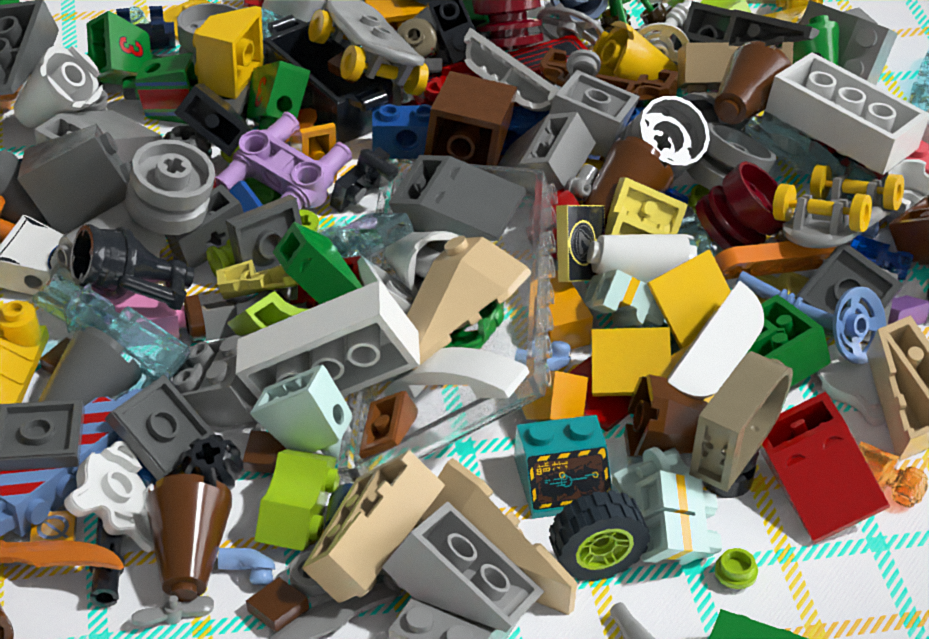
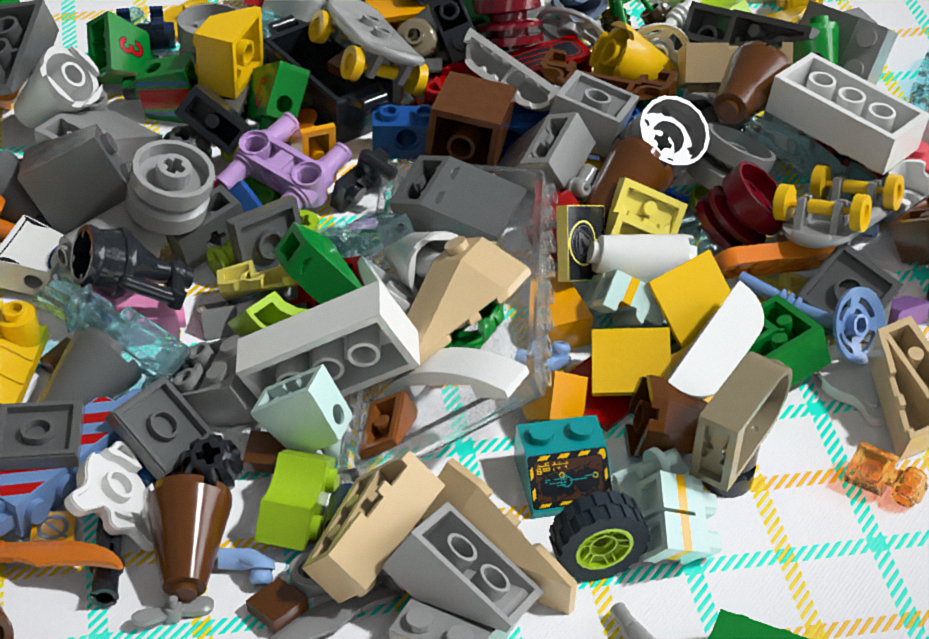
reddish brown tile [184,295,206,342] -> none
light grey plate [566,49,601,77] -> none
lime plate [714,548,758,589] -> none
red slope [760,391,890,544] -> none
clear blue plate [850,235,914,280] -> none

